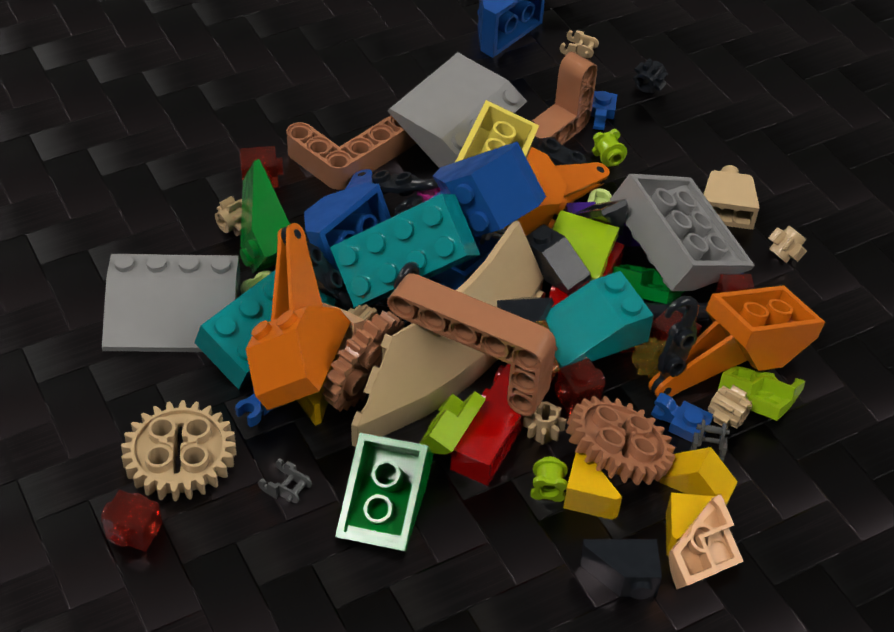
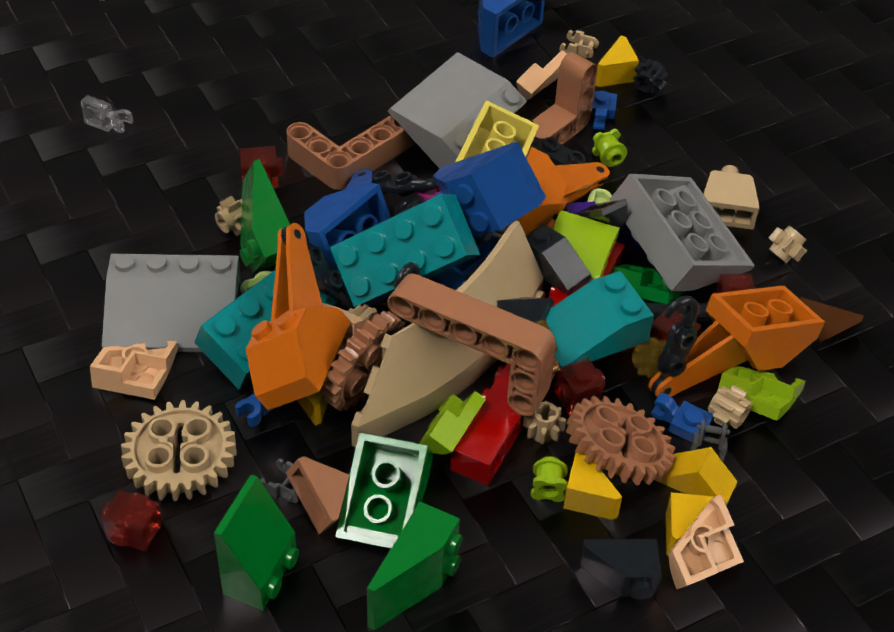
none -> clear plate [80,95,133,132]
none -> light nougat slope [90,341,178,400]
none -> green slope [214,474,299,611]
none -> nougat slope [285,456,350,534]
none -> green slope [367,501,463,631]
none -> light nougat slope [516,50,567,99]
none -> yellow slope [595,35,639,87]
none -> reddish brown slope [800,297,863,343]

